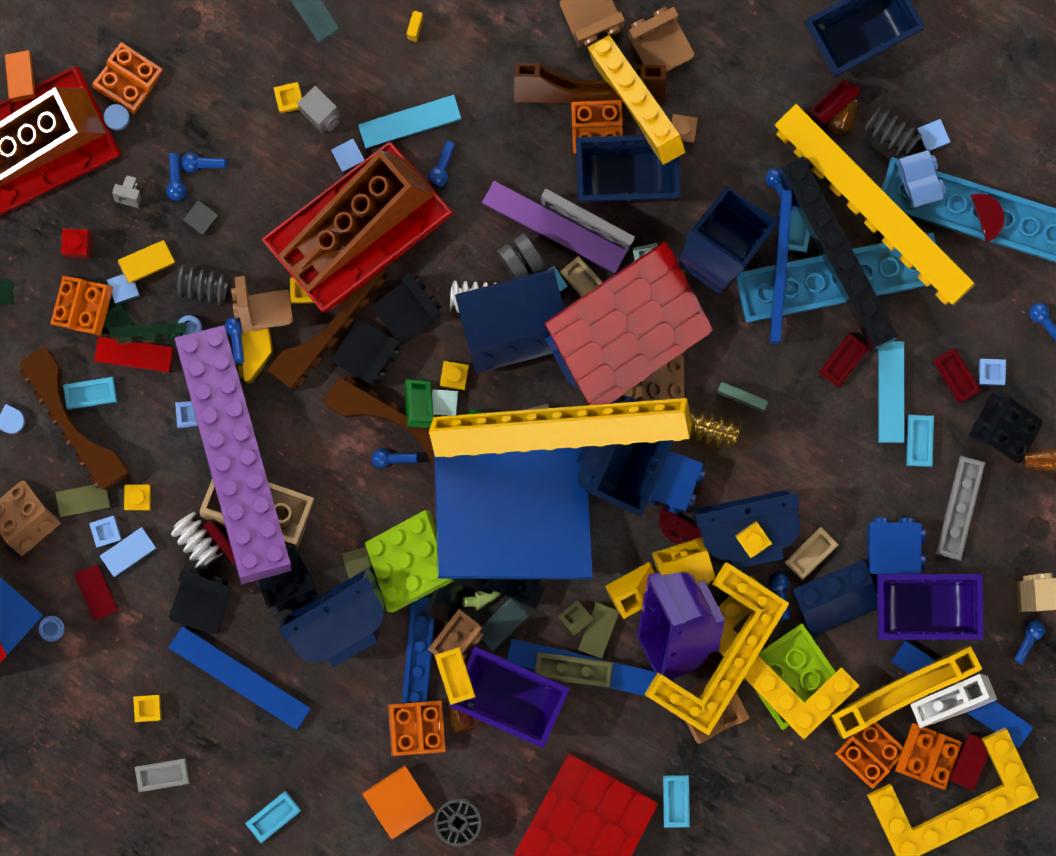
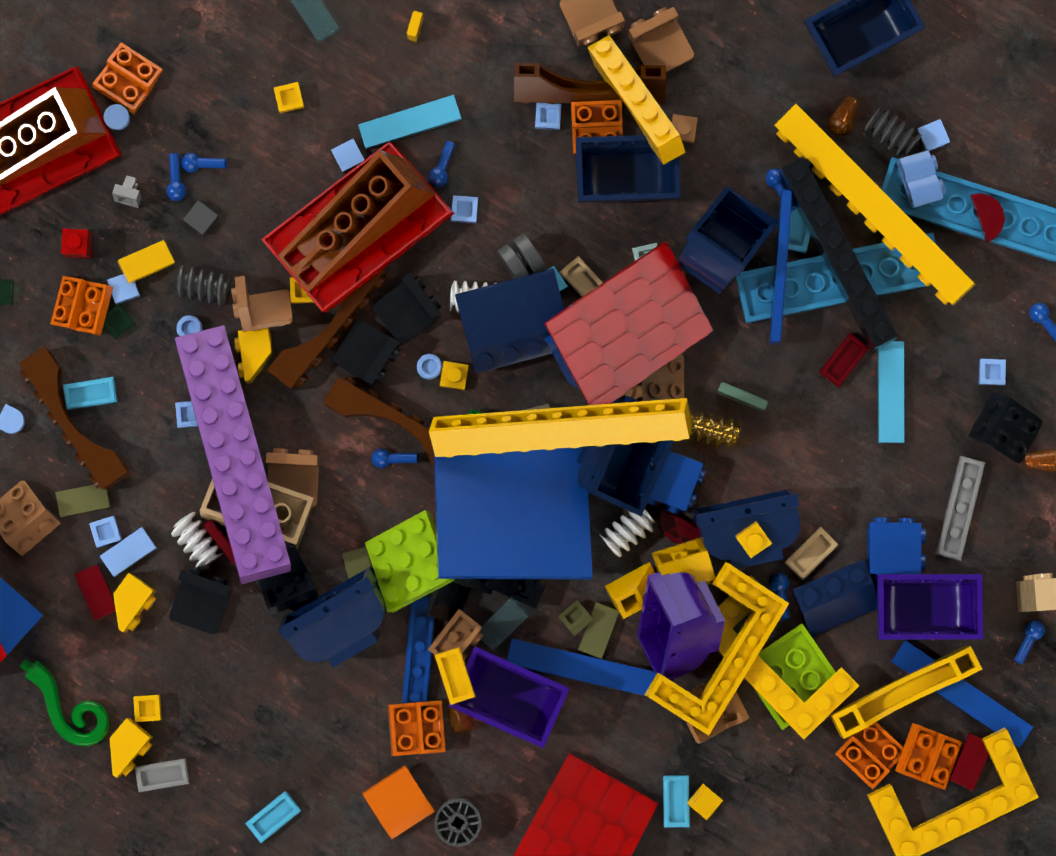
orange tile [5,50,36,103] -> none
medium blue plate [39,616,65,641] -> none
red tile [94,336,174,373] -> none
clear green plate [110,322,190,345] -> none
yellow plate [124,485,151,511] -> none
blue tile [168,626,311,730] -> none
blue bar [225,317,245,364] -> none
light grey brick [297,86,340,134] -> none
green tile [404,379,434,428] -> none
light aqua tile [432,389,458,416] -> none
yellowish green bar [462,590,501,611] -> none
medium lavender tile [482,181,627,274] -> none
olive tile [534,652,613,688] -> none
light grey tile [541,188,635,253] -> none
dark red tile [808,79,860,125] -> none
medium azure tile [906,415,934,467] -> none
white slope [910,674,998,728] -> none
dark red tile [932,347,981,404] -> none
none -> green plant [20,659,110,747]
none -> yellow slope [110,718,153,778]
none -> yellow slope [113,573,157,633]
none -> medium nougat bracket [266,448,320,508]
none -> light blue tile [417,354,442,380]
none -> light blue tile [451,195,478,224]
none -> light blue tile [535,103,561,130]
none -> white piece [599,509,655,557]
none -> yellow tile [687,784,723,820]

